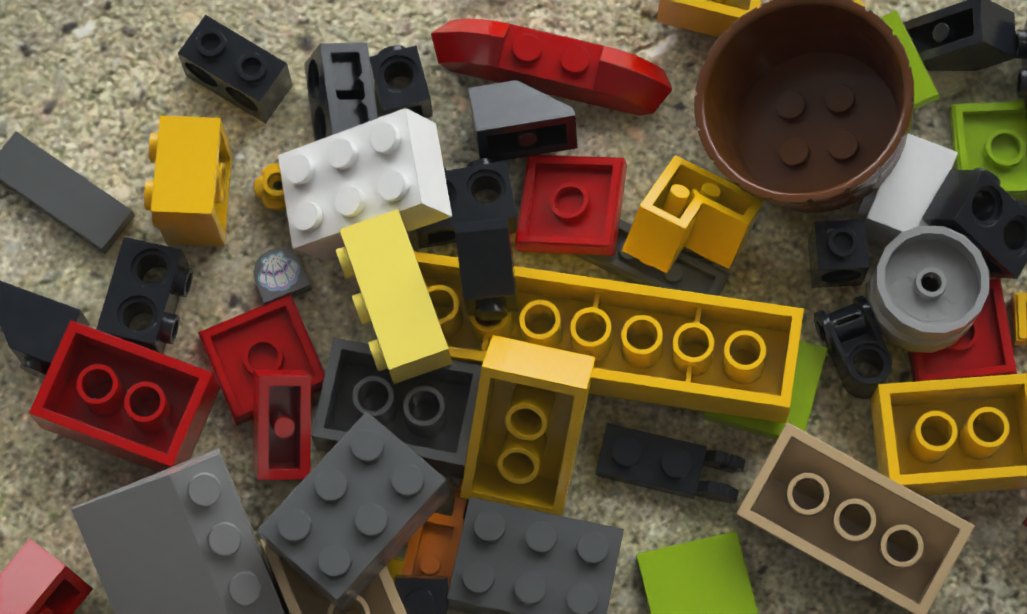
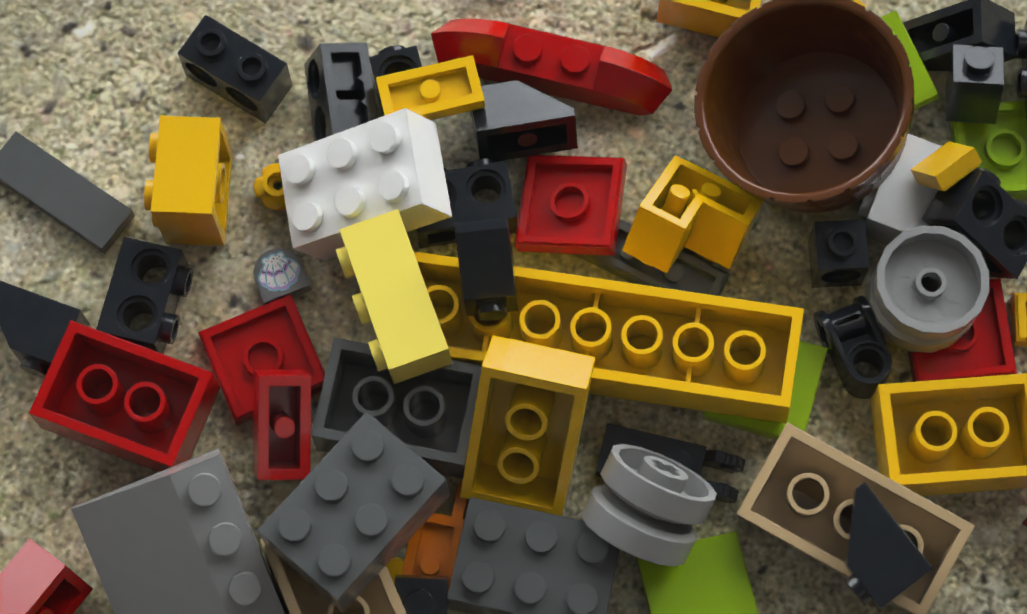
none -> yellow plate [376,55,485,120]
none -> light grey wheel [581,444,717,566]
none -> black slope [844,482,933,608]
none -> yellow tile [910,141,982,191]
none -> black brick [946,44,1004,124]

